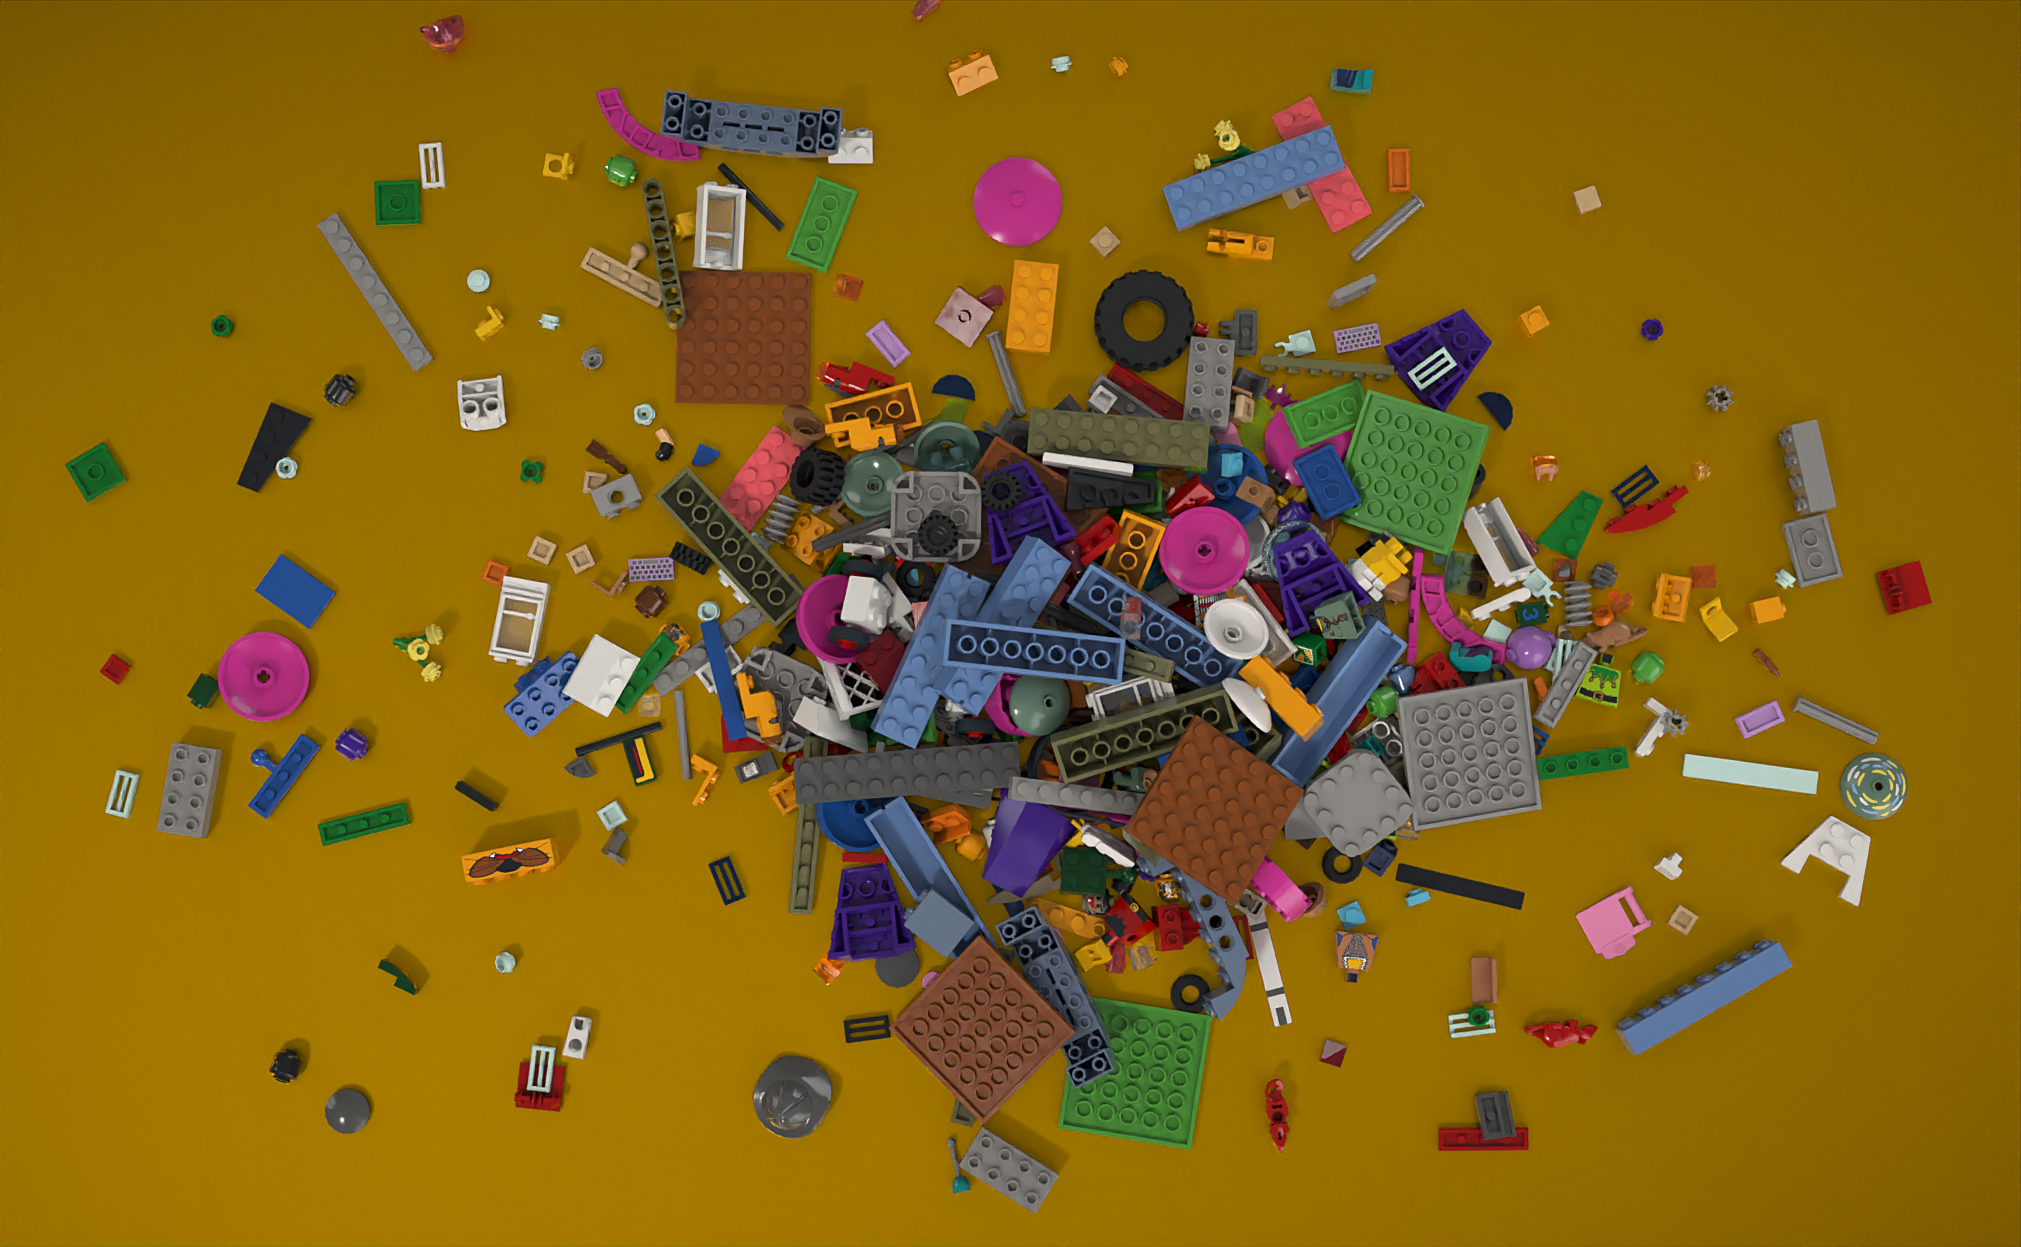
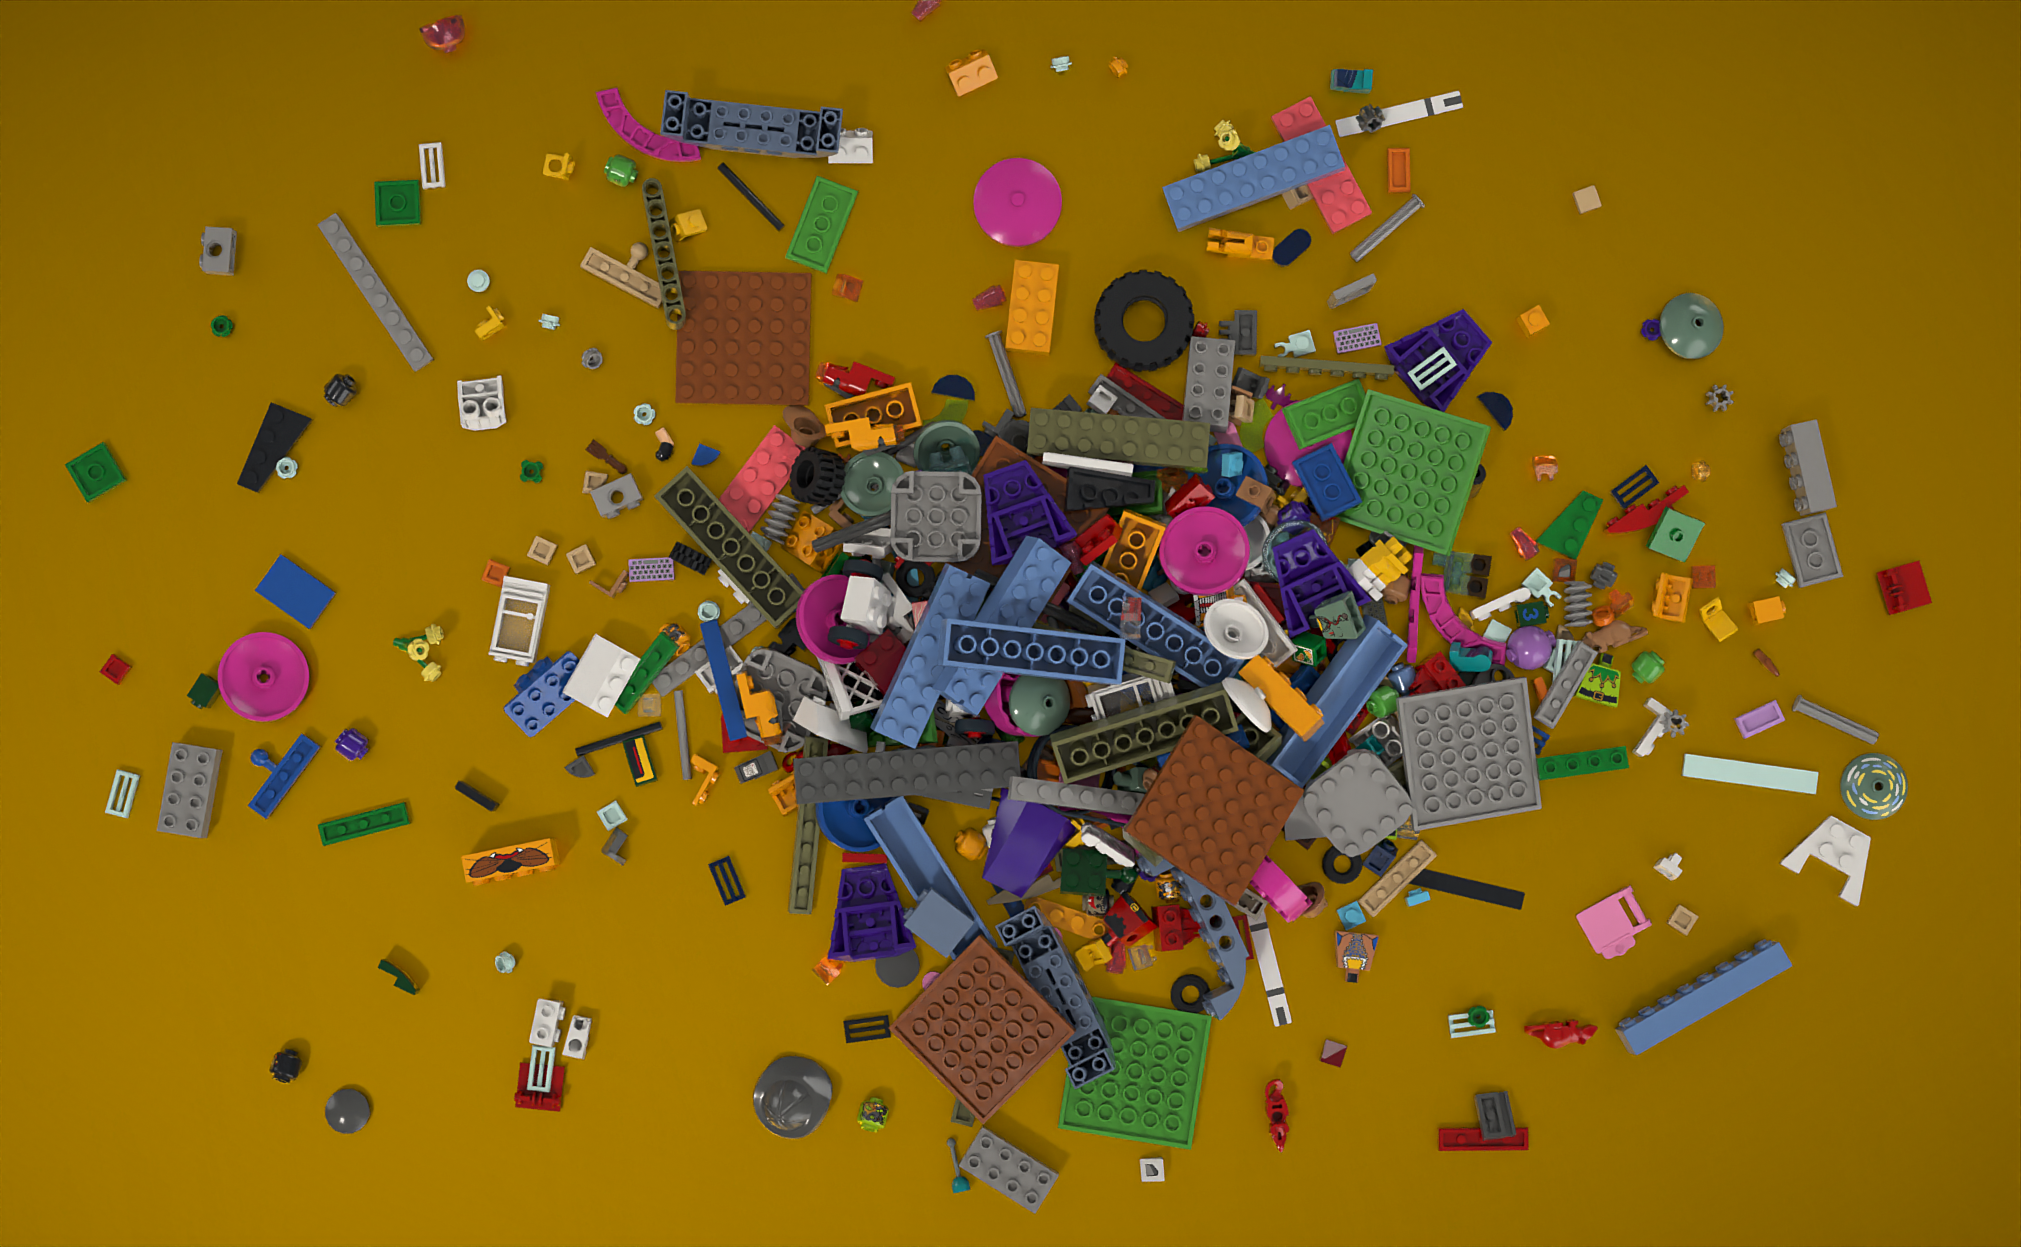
reddish brown head [635,586,668,619] -> none
door [693,182,746,271] -> none
lavender tile [866,320,911,368] -> none
black tyre [918,514,958,556] -> none
orange bracket [920,803,973,845] -> none
plate [935,285,995,347] -> none
black tyre [981,470,1022,514] -> none
tan plate [1089,226,1121,258] -> none
white door [1461,497,1537,587] -> none
nougat panel [1470,957,1498,1003] -> none
none -> light grey brick [199,226,237,276]
none -> white bracket [529,999,566,1047]
none -> head [857,1097,889,1132]
none -> white slope [1140,1157,1165,1182]
none -> clear blue tile [1272,229,1311,267]
none -> white sticker [1336,91,1463,137]
none -> dark grey gear [1356,104,1385,133]
none -> tan tile [1357,839,1437,917]
none -> plate [1646,506,1705,563]
none -> sand green dish [1660,293,1724,359]

